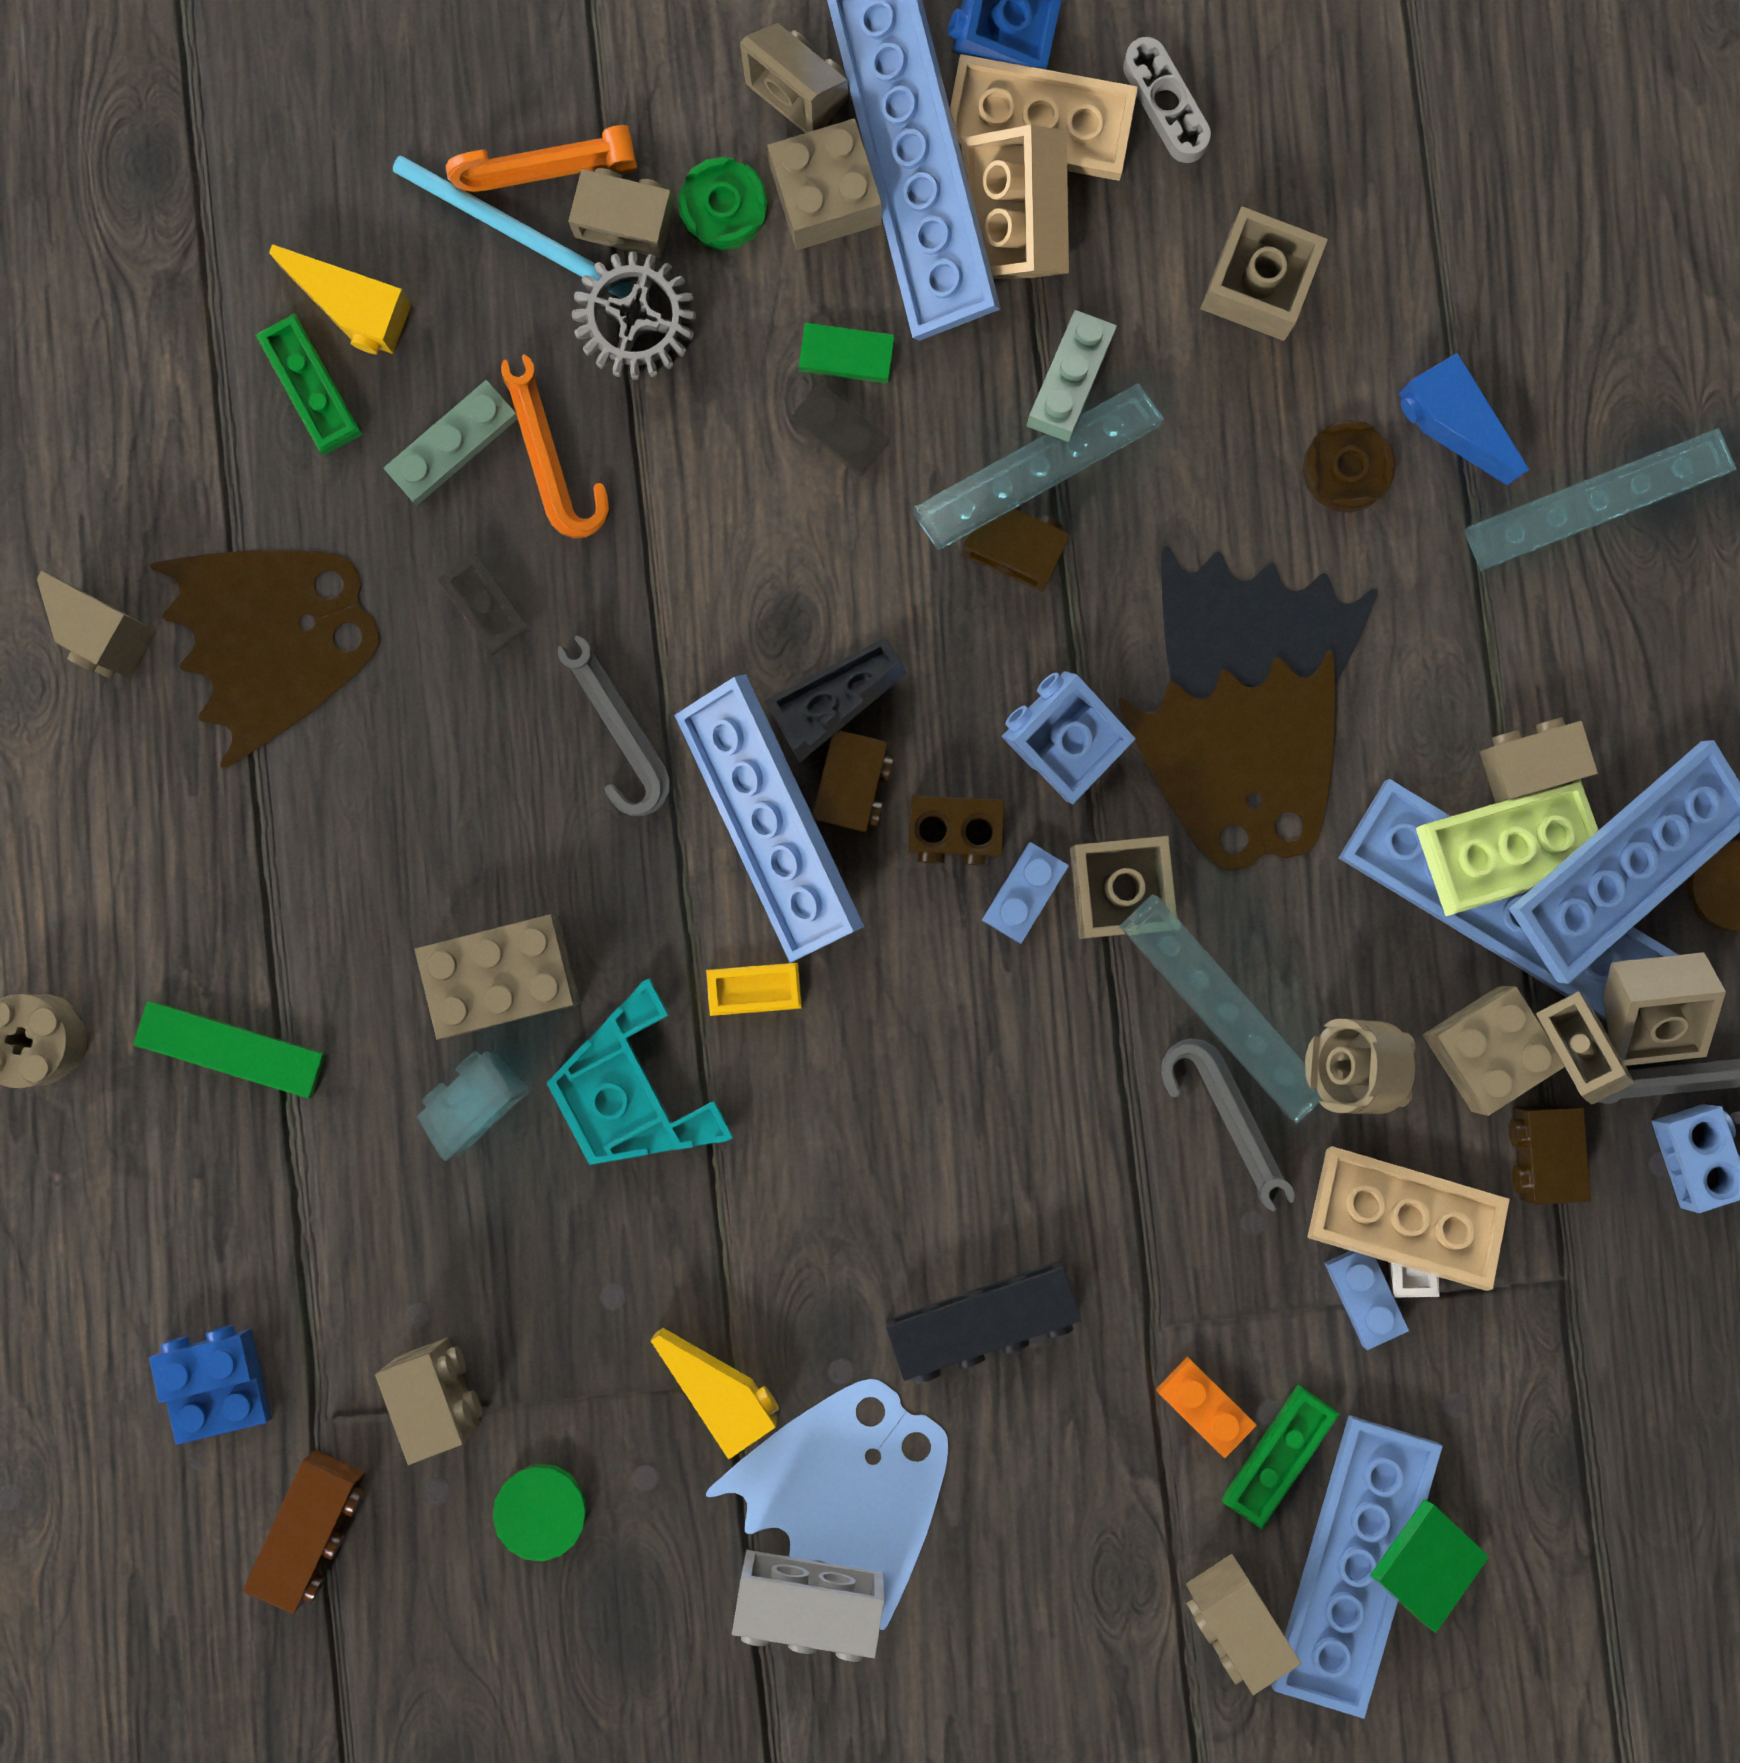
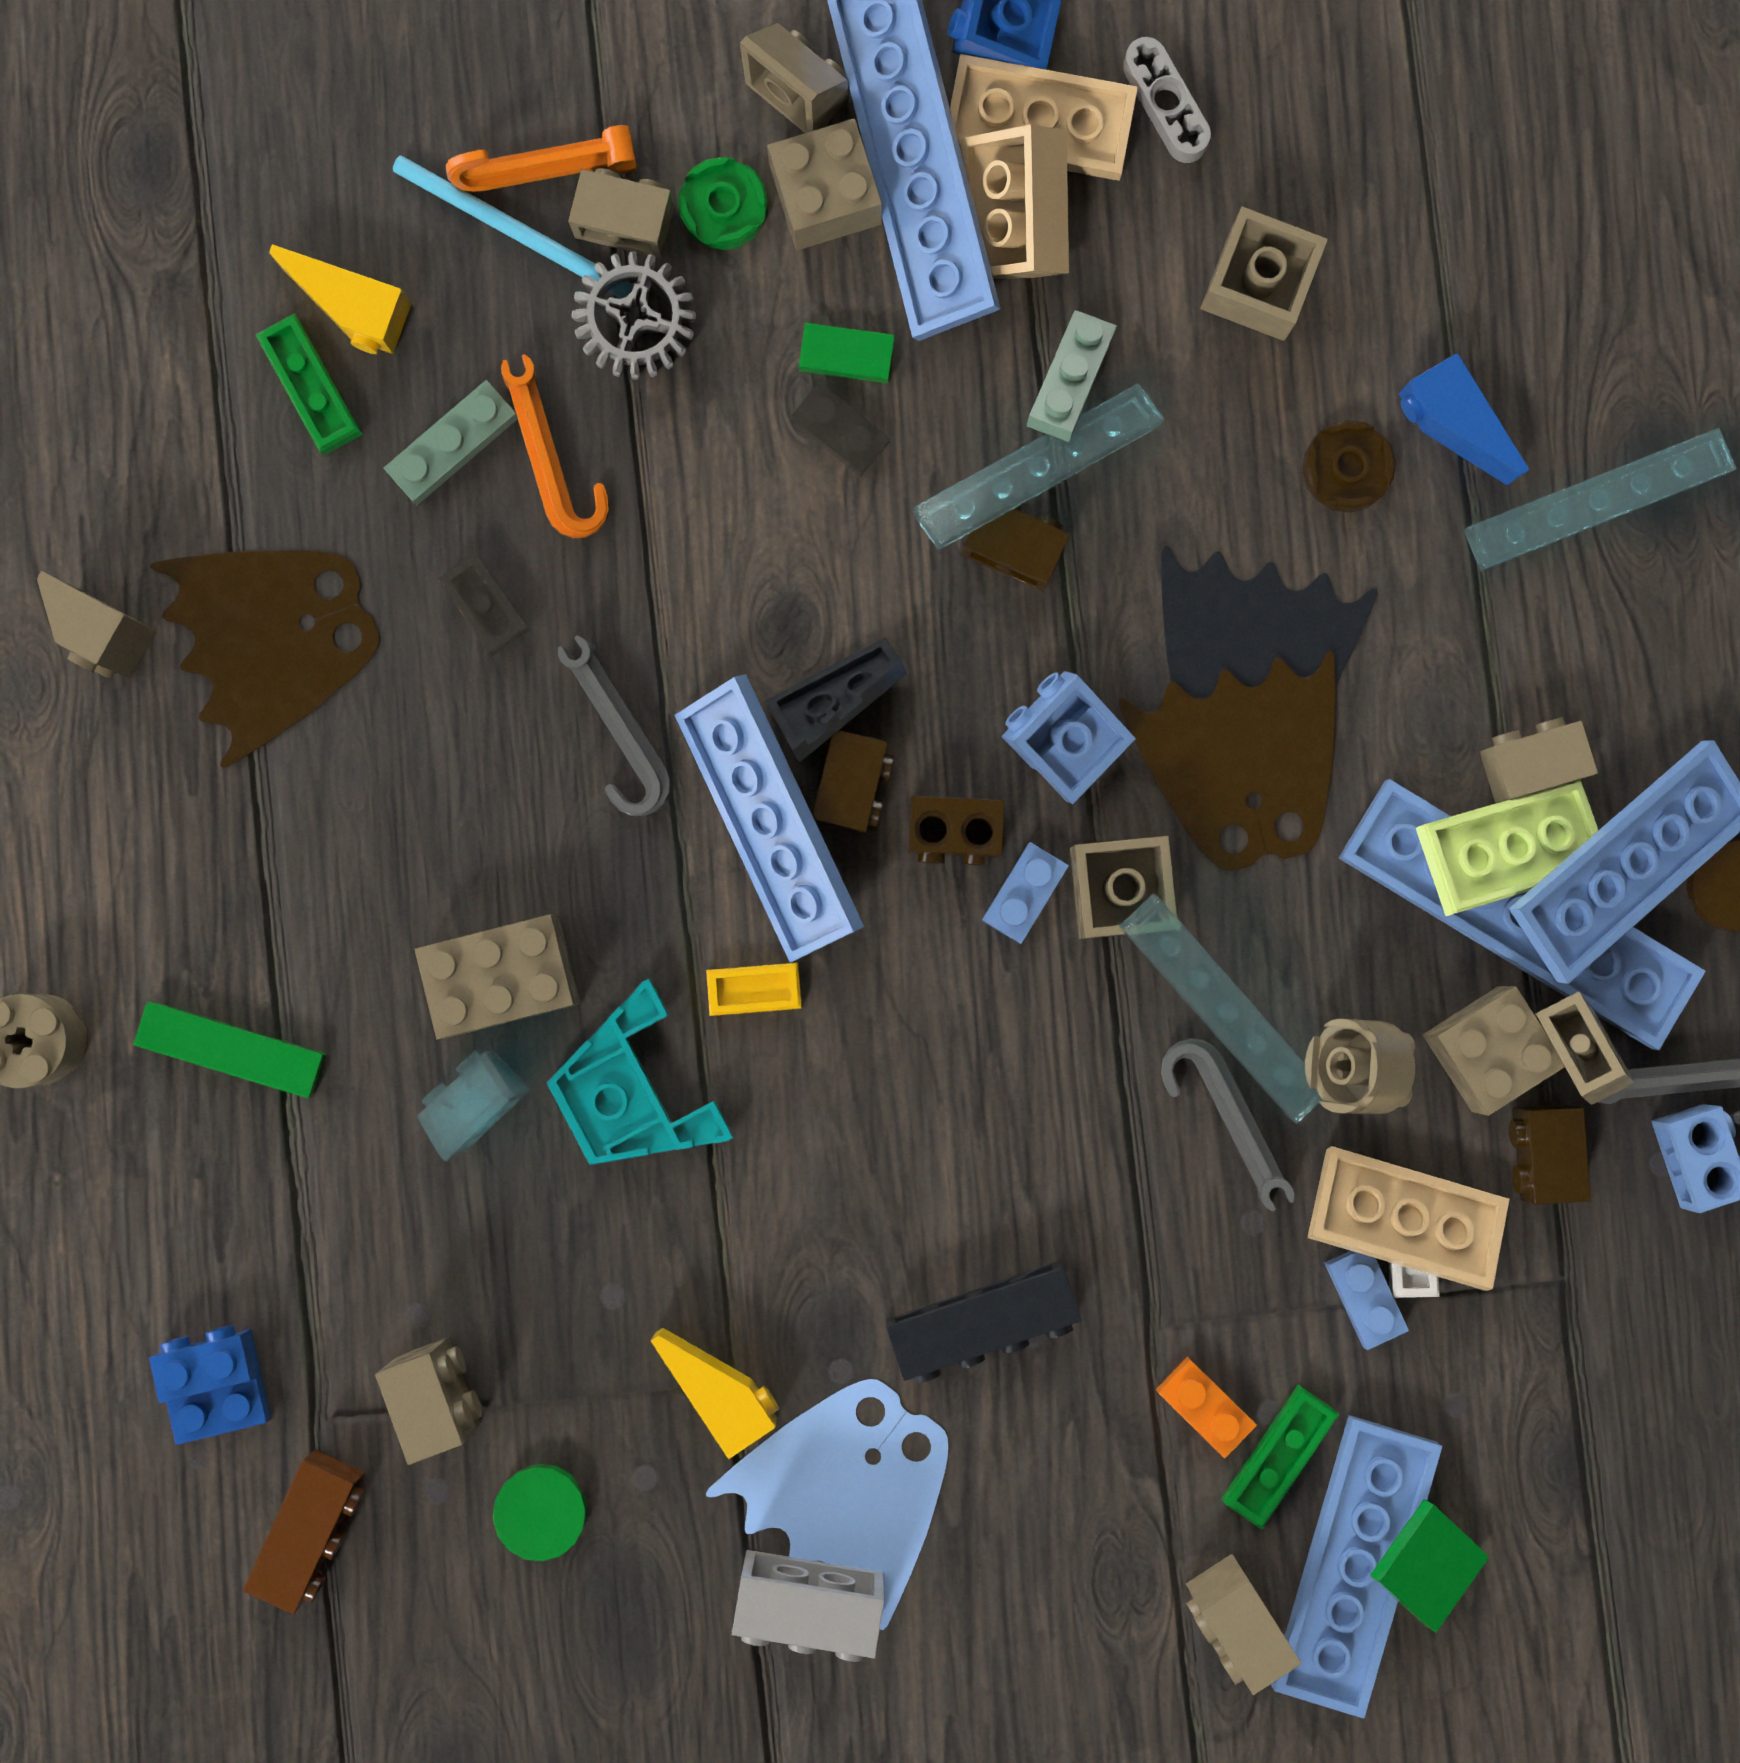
dark tan slope [1603,952,1726,1066] -> none

